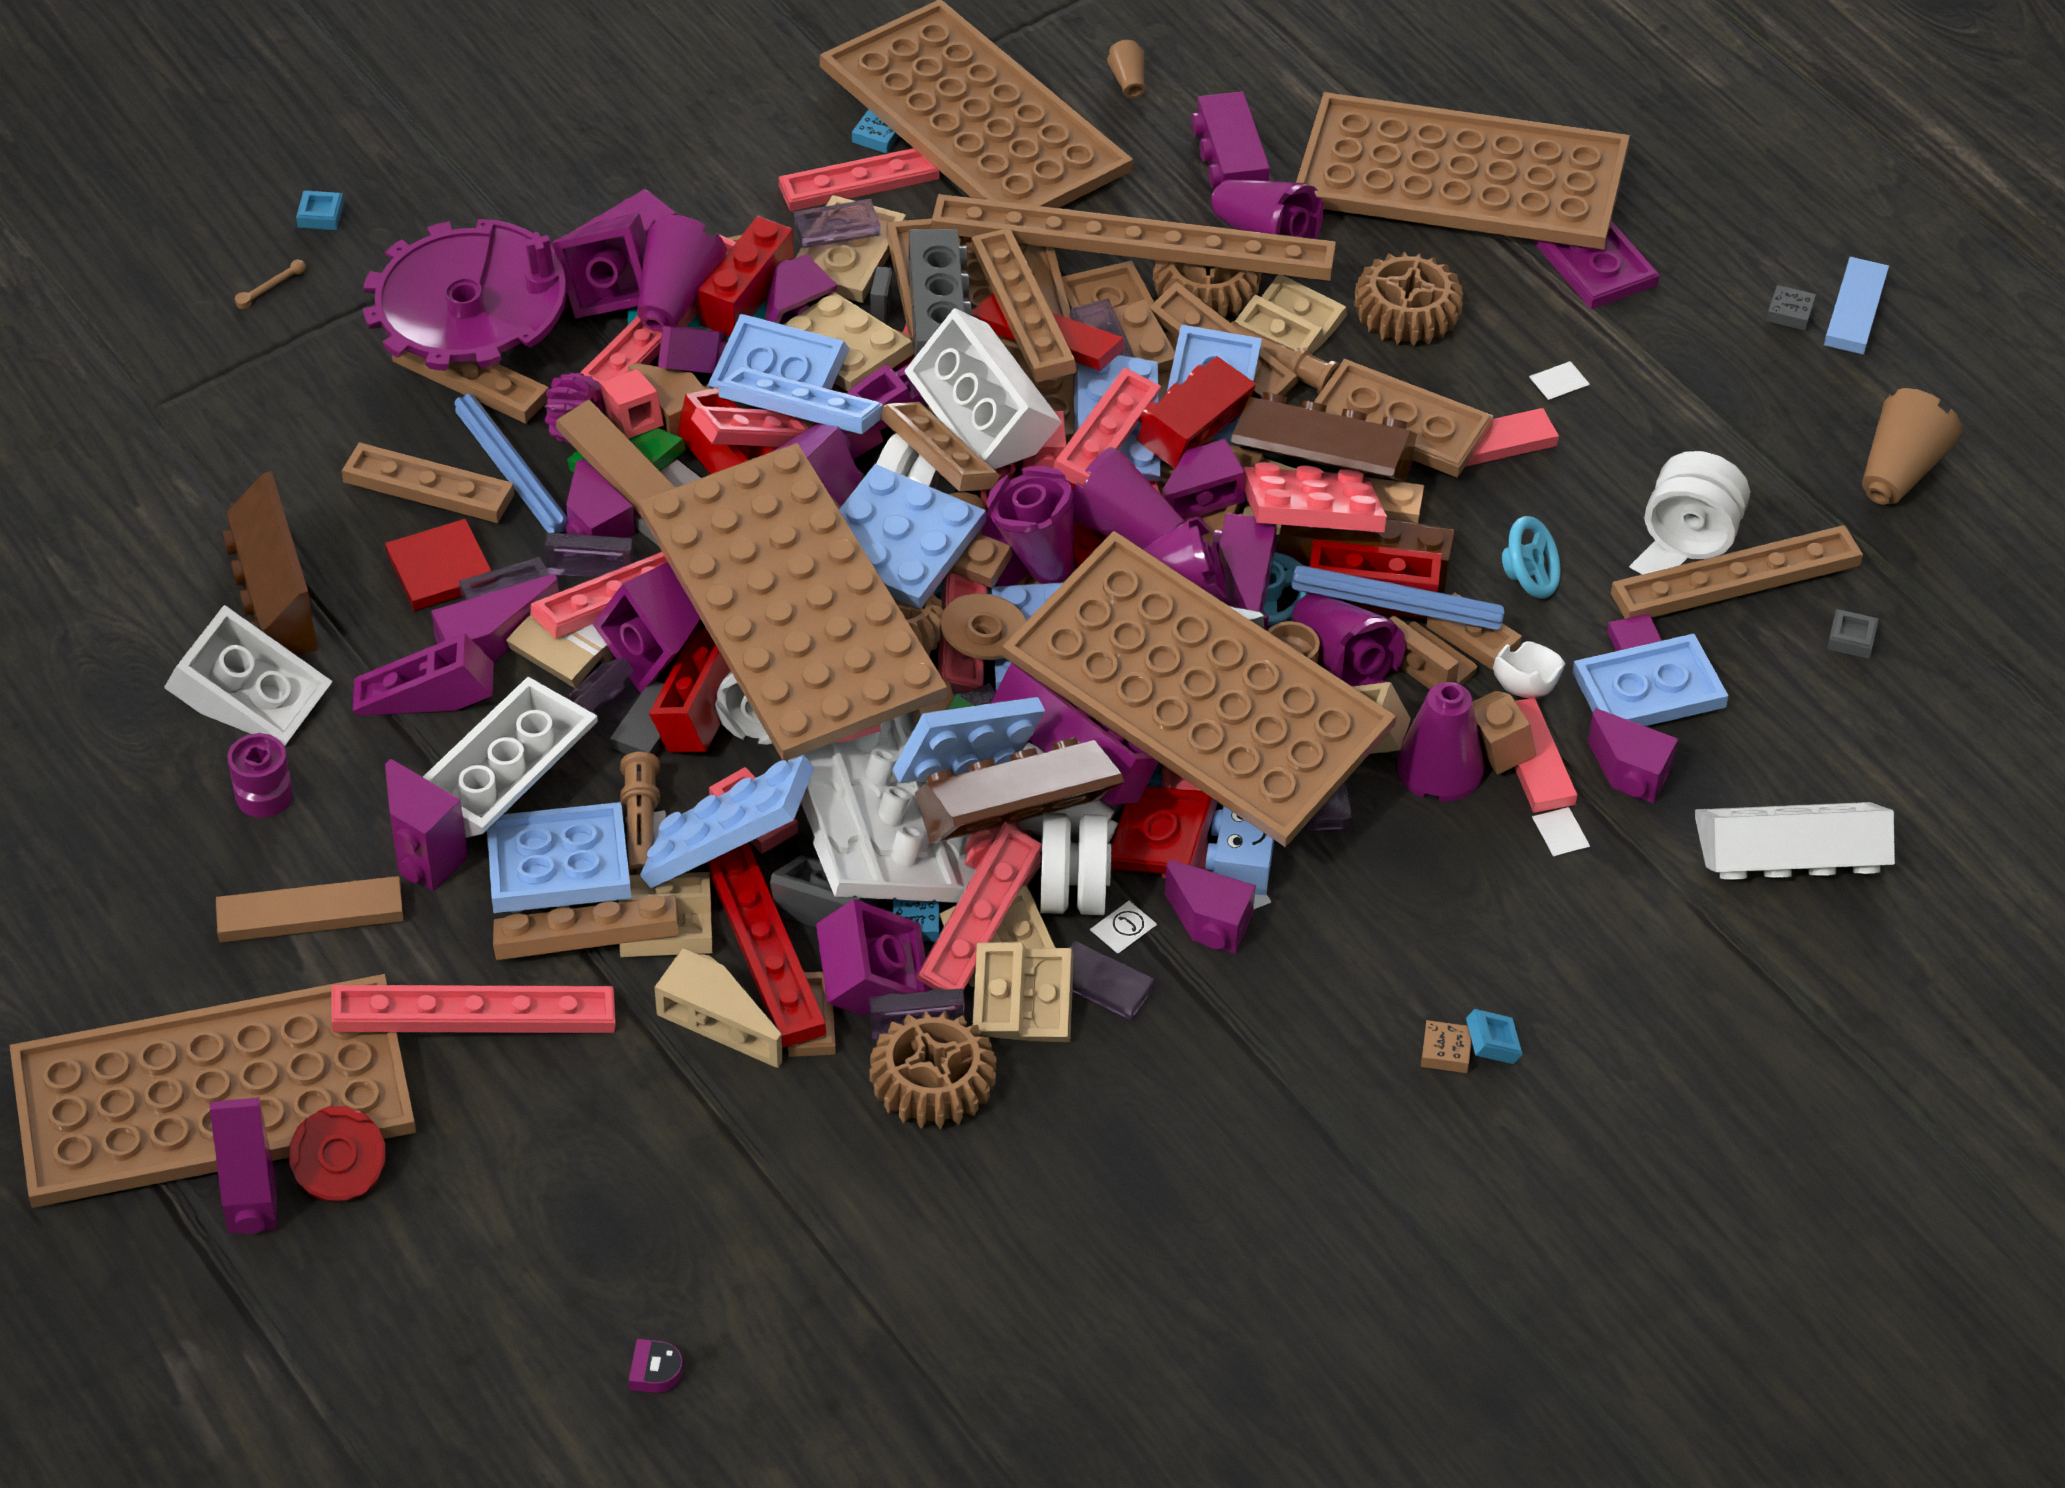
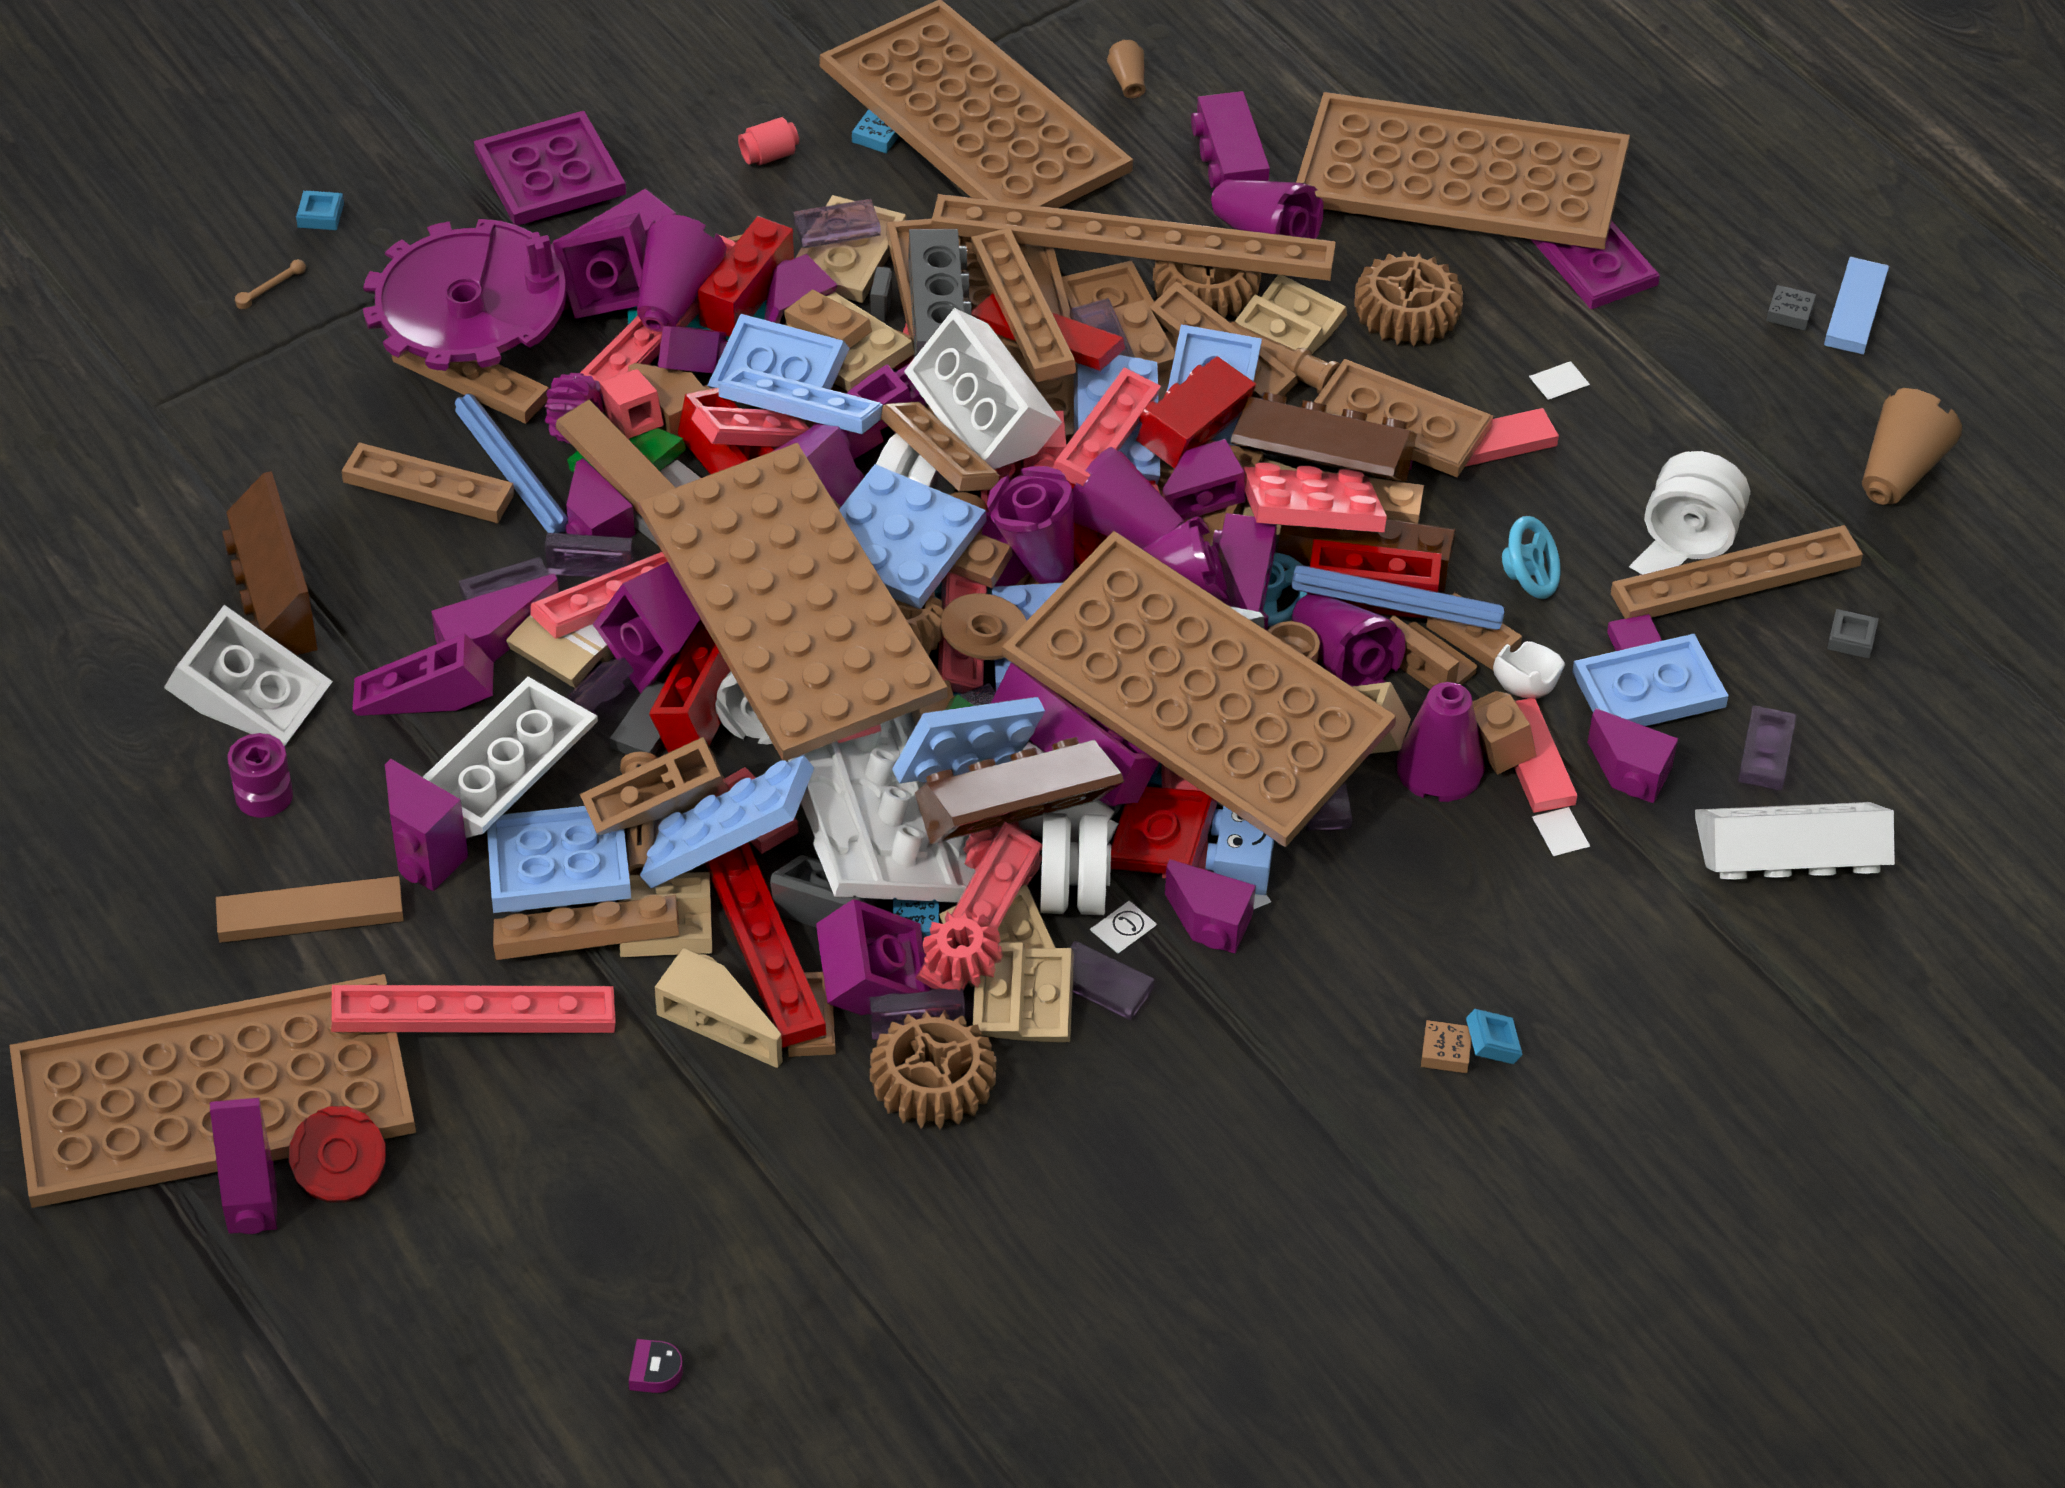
red tile [385,519,495,611] -> none
coral tile [779,148,940,211] -> none
none -> magenta plate [474,111,626,226]
none -> medium nougat slope [580,737,730,836]
none -> coral brick [738,117,799,166]
none -> medium nougat plate [784,289,872,348]
none -> coral gear [923,908,1003,991]
none -> clear purple plate [1738,706,1796,790]

